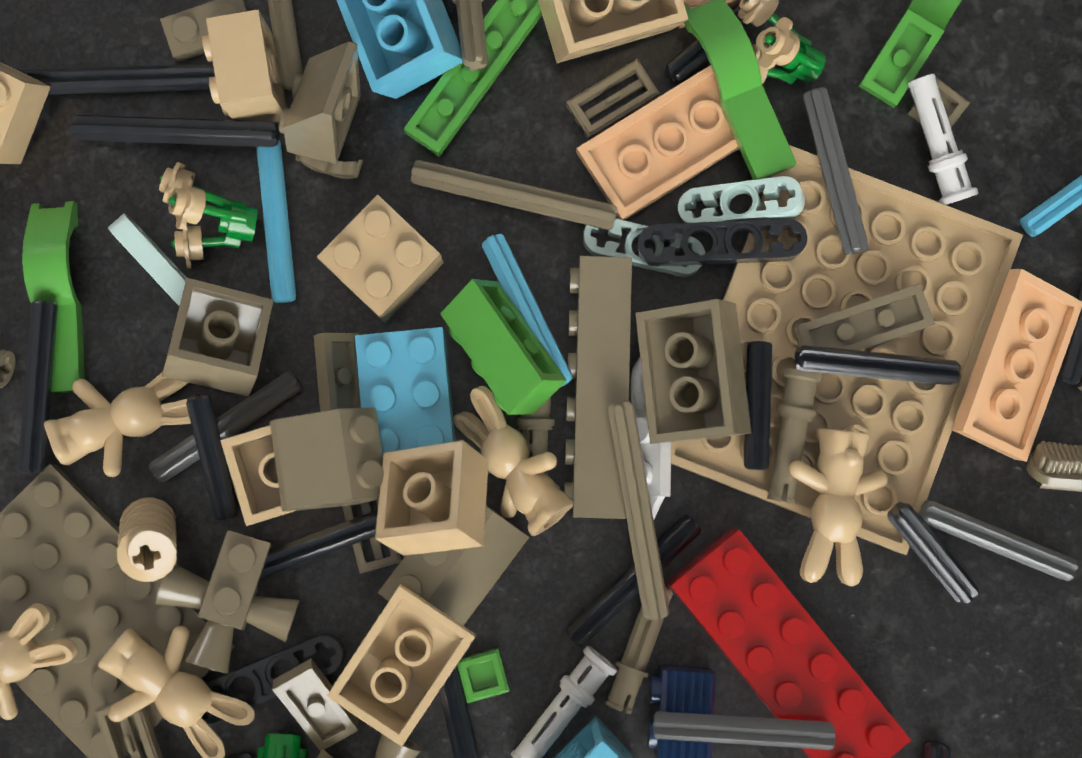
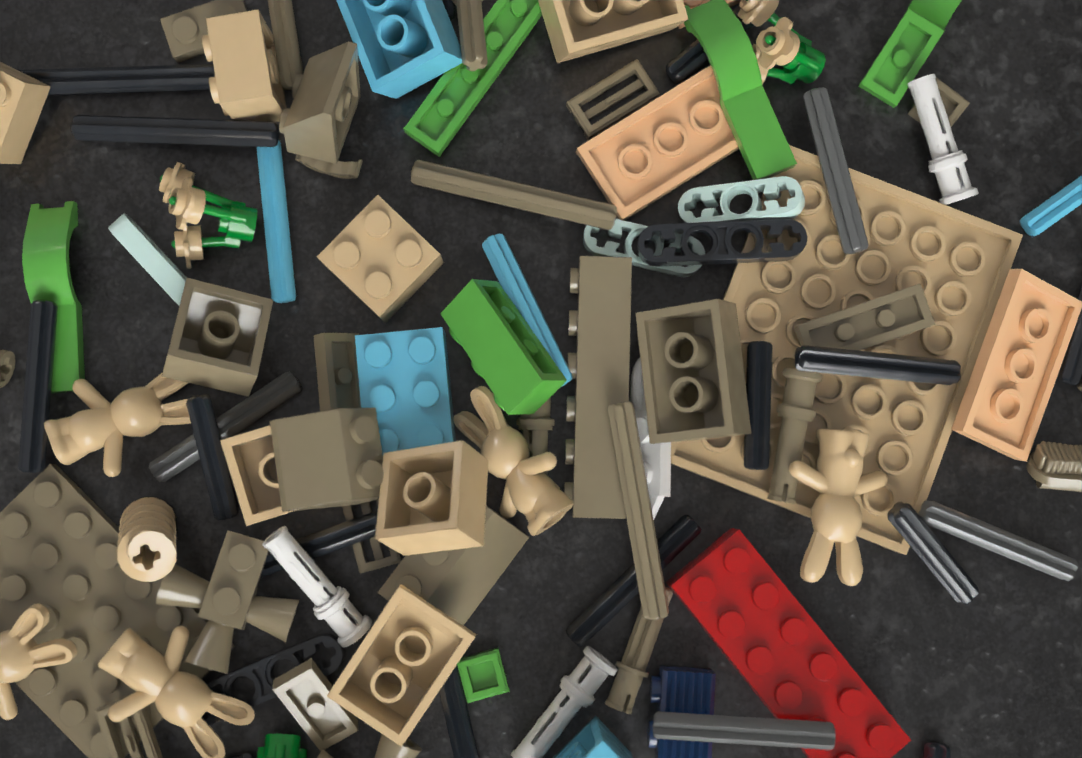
none -> white pin [262,526,372,648]

